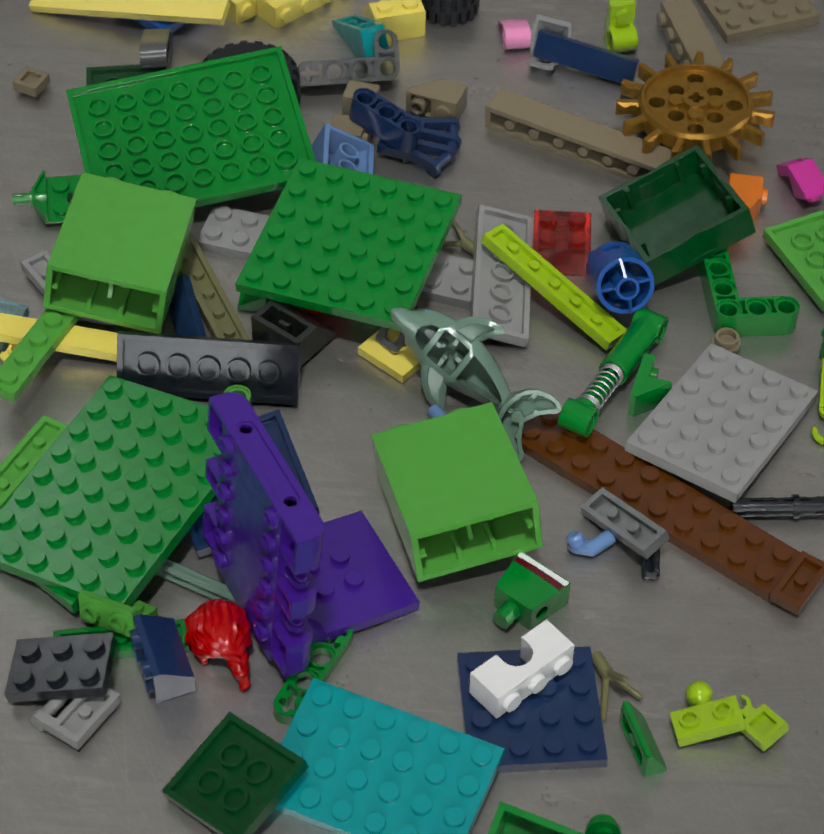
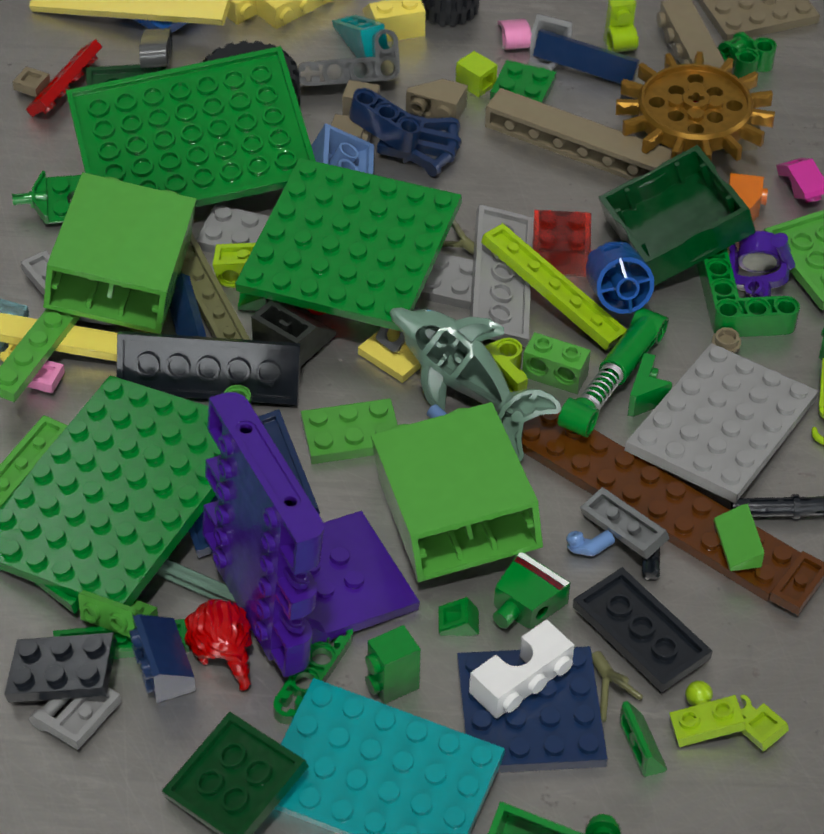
none -> red plate [26,39,102,117]
none -> bright pink plate [27,360,65,393]
none -> lime plate [212,243,256,288]
none -> bright green plate [301,398,398,465]
none -> green brick [365,625,421,704]
none -> green slope [438,597,479,636]
none -> lime brick [456,51,498,97]
none -> lime plate [485,338,528,392]
none -> green plate [490,60,557,104]
none -> bright green brick [522,332,591,395]
none -> black plate [573,567,713,692]
none -> bright green slope [714,504,764,571]
none -> green piece [718,32,777,78]
none -> dark purple piece [729,231,795,297]

